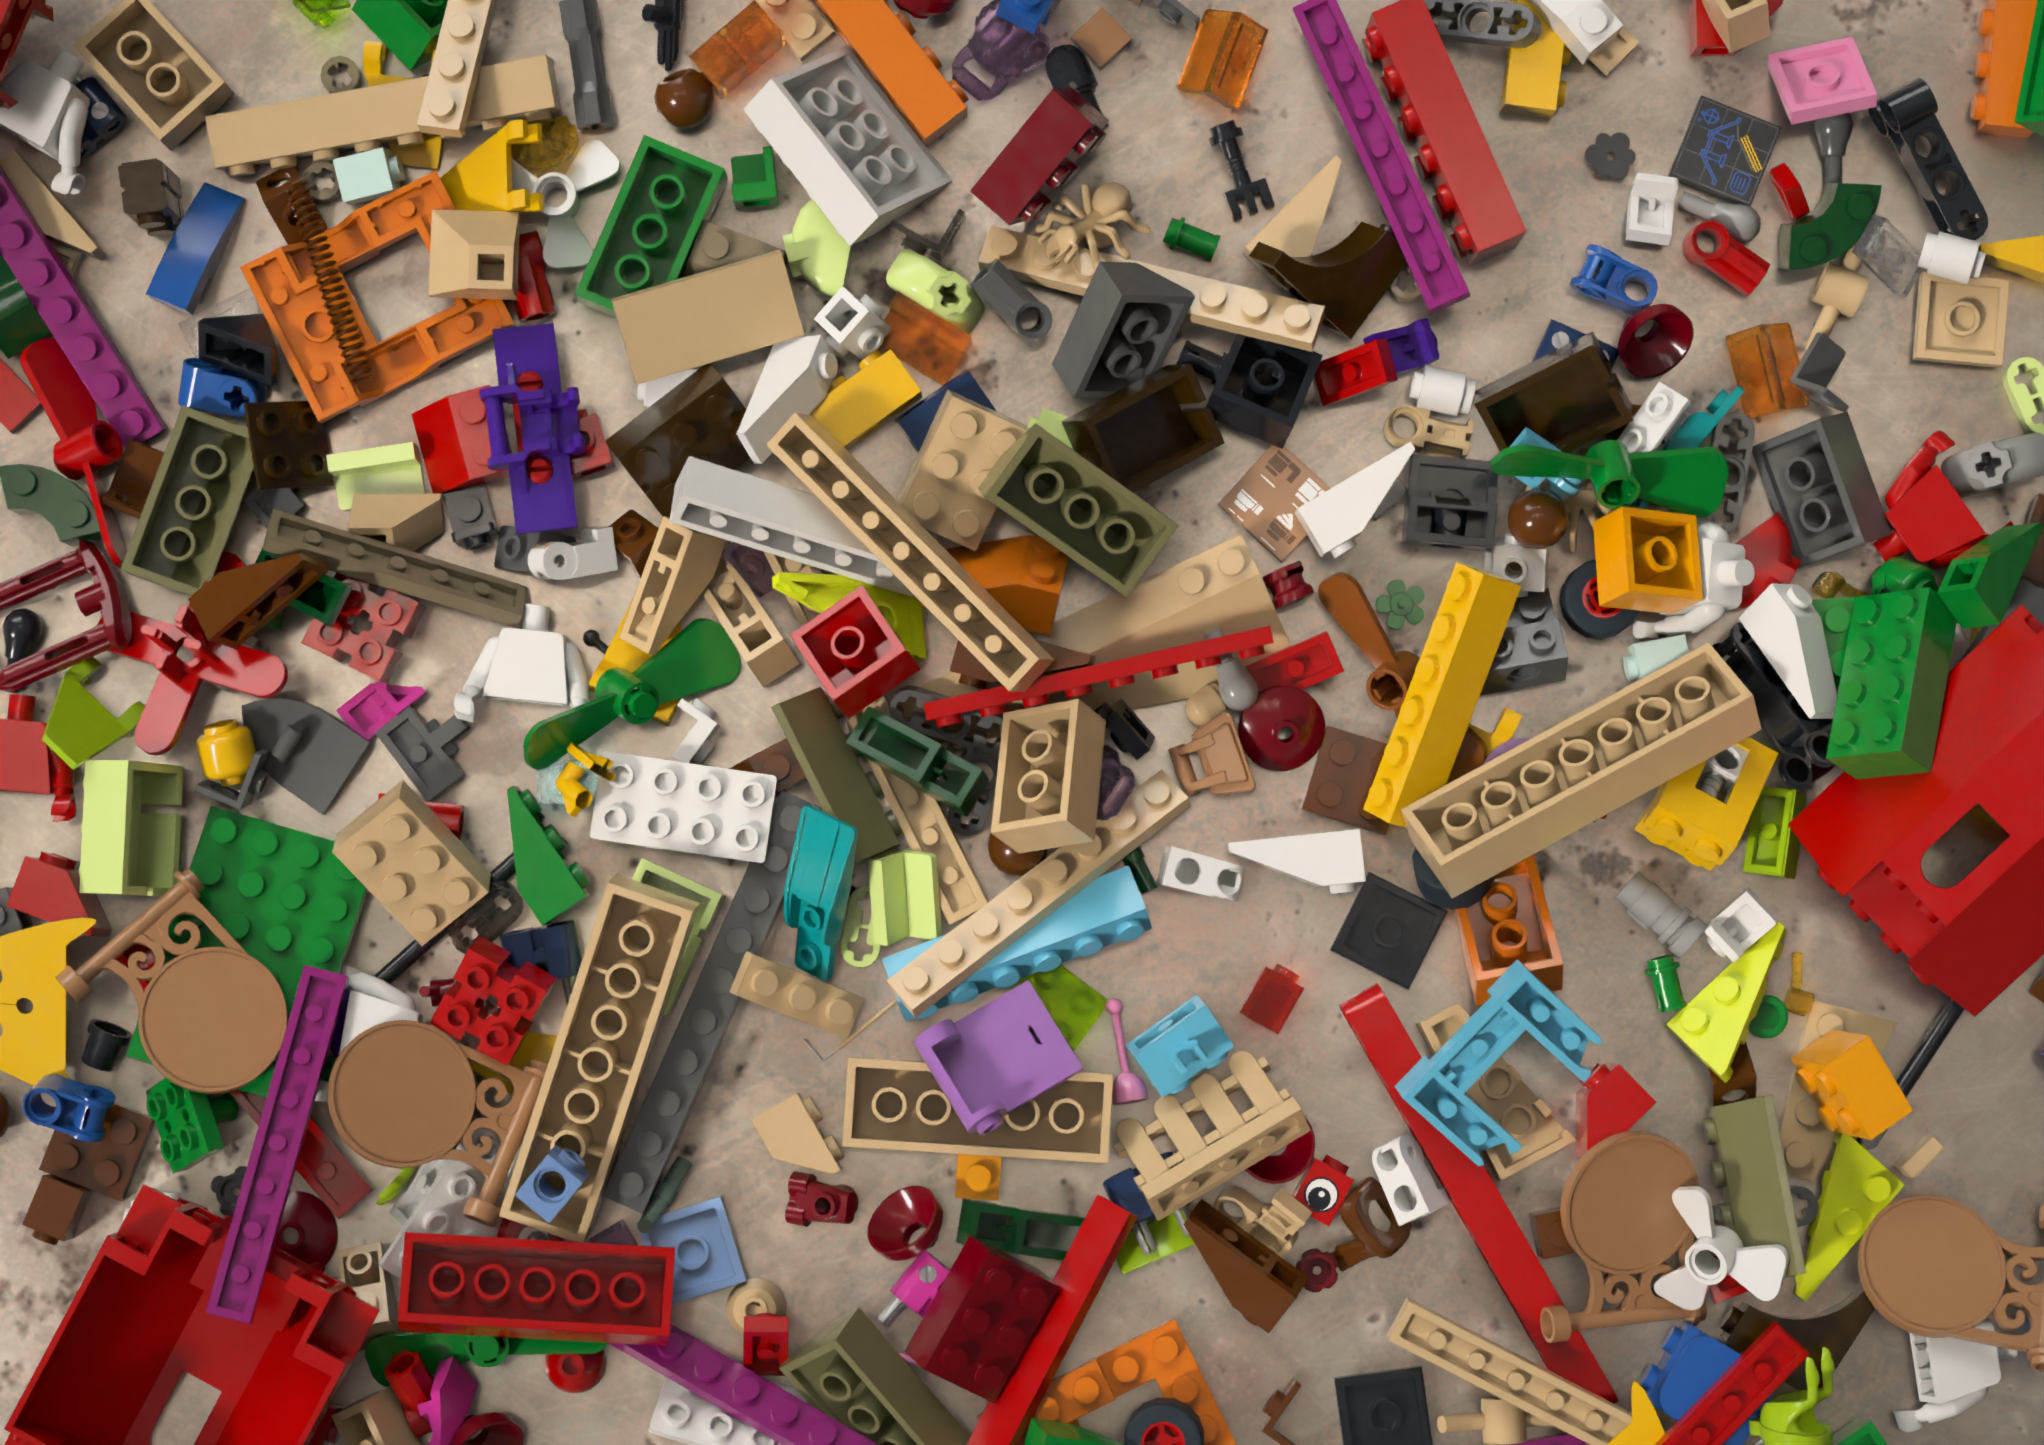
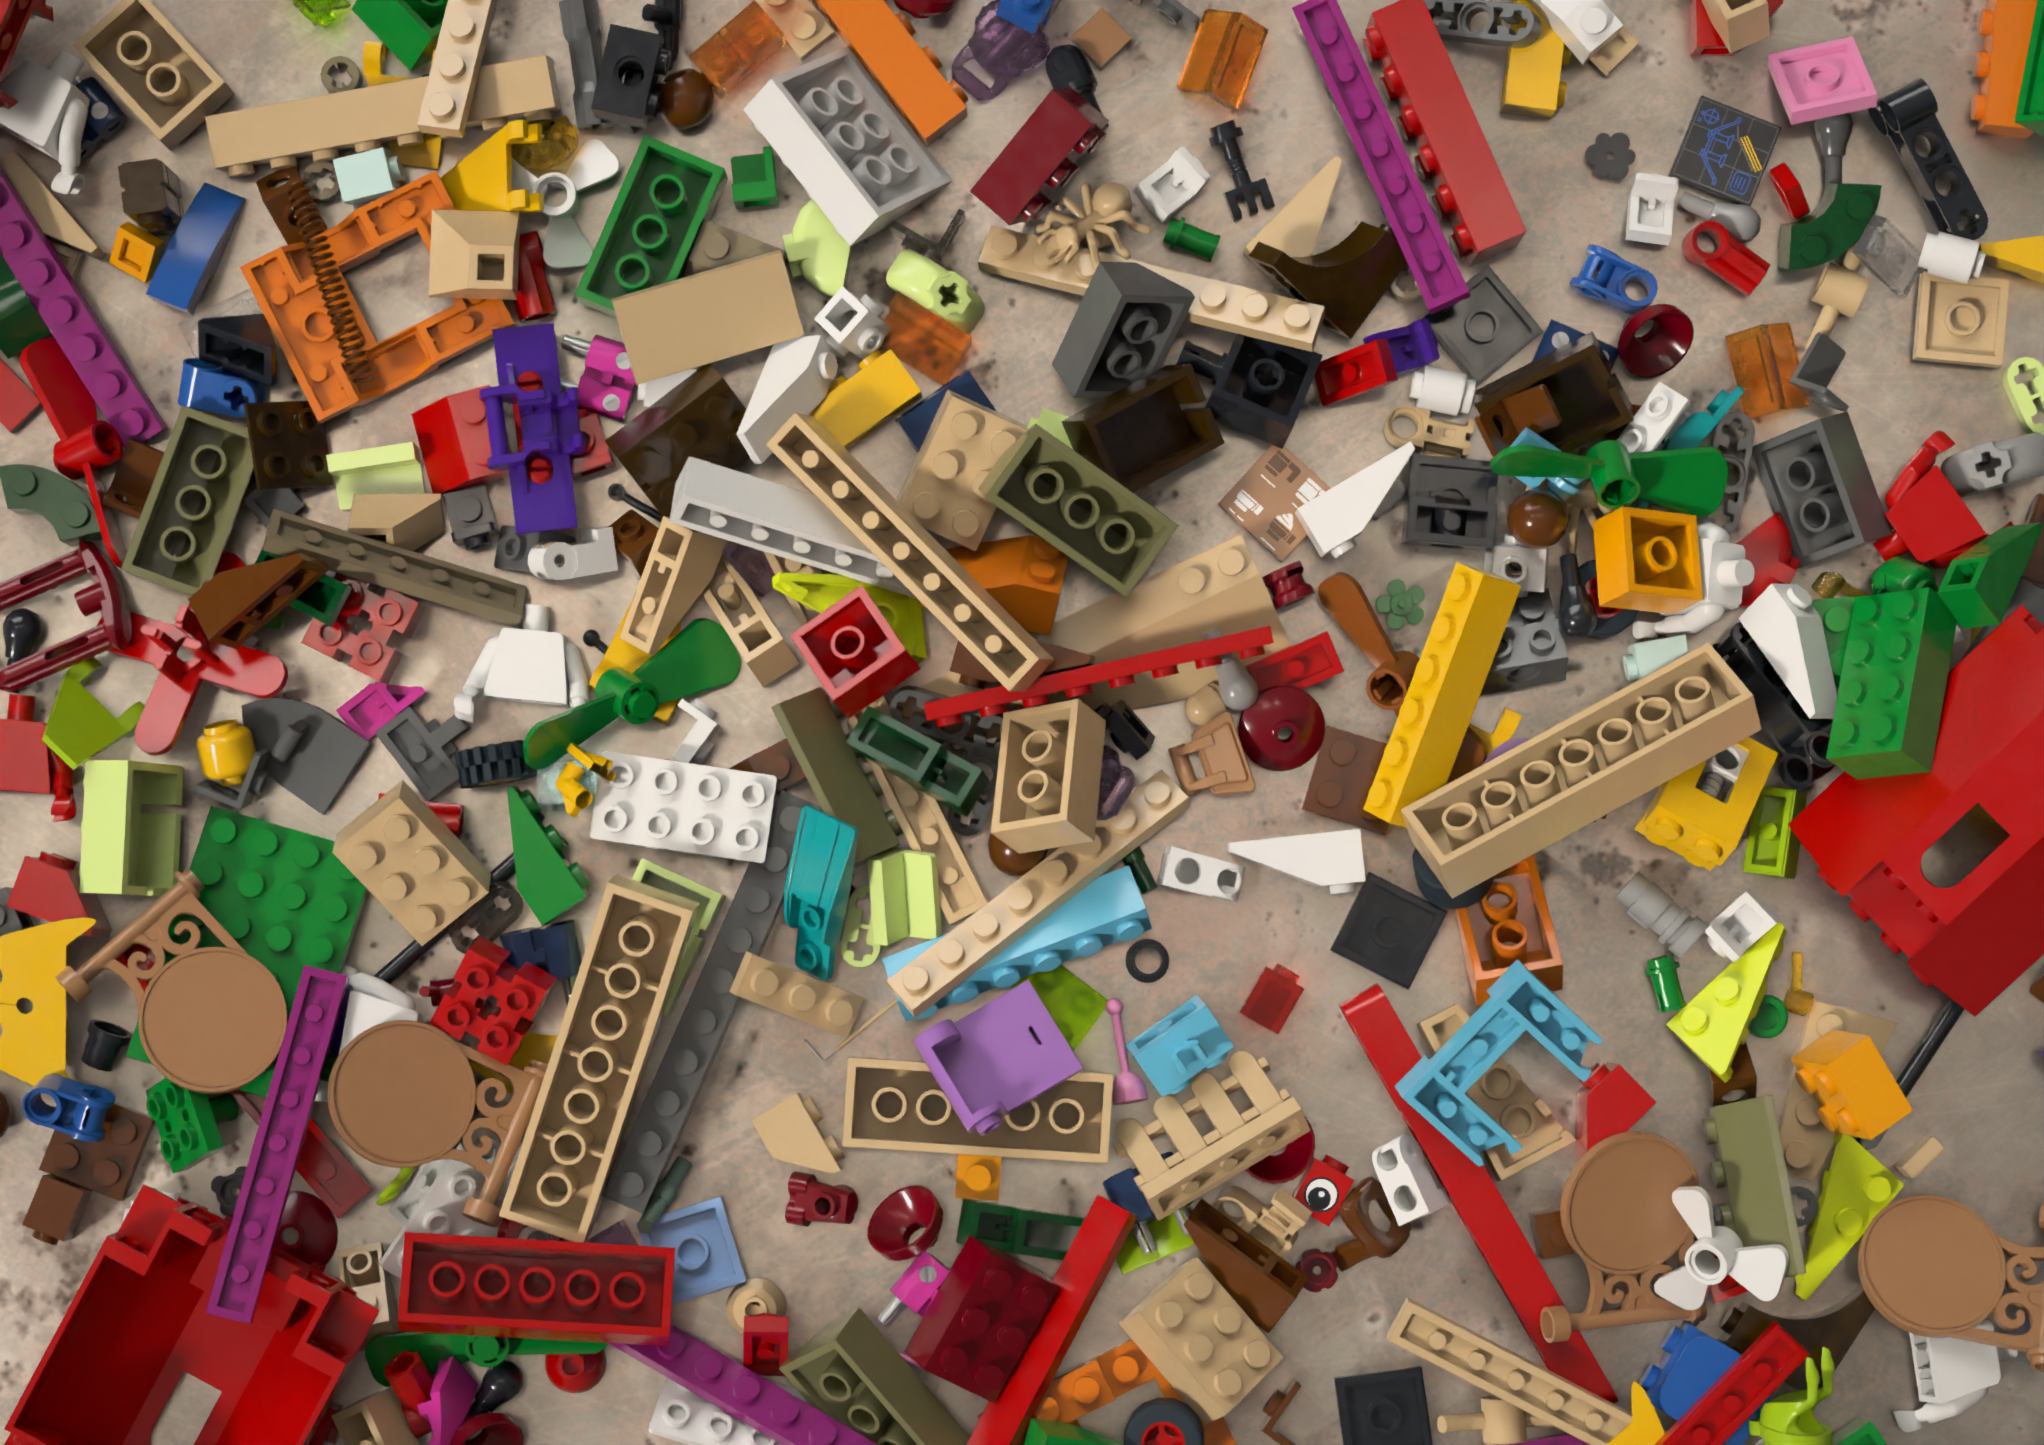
medium blue brick [515,1145,590,1223] -> none
dark grey piece [970,258,1052,340] -> none
none -> light orange plate [109,221,164,283]
none -> black wheel [455,740,539,789]
none -> black piece [466,1360,523,1417]
none -> dark pink piece [560,334,636,423]
none -> black brick [591,24,671,134]
none -> black hinge [608,483,663,522]
none -> tan brick [1118,1257,1284,1425]
none -> black piece [1125,939,1169,983]
none -> white bracket [1133,146,1210,223]
none -> tile [1422,265,1543,388]
none -> reddish brown bracket [1475,384,1562,456]
none -> black piece [1558,554,1598,638]

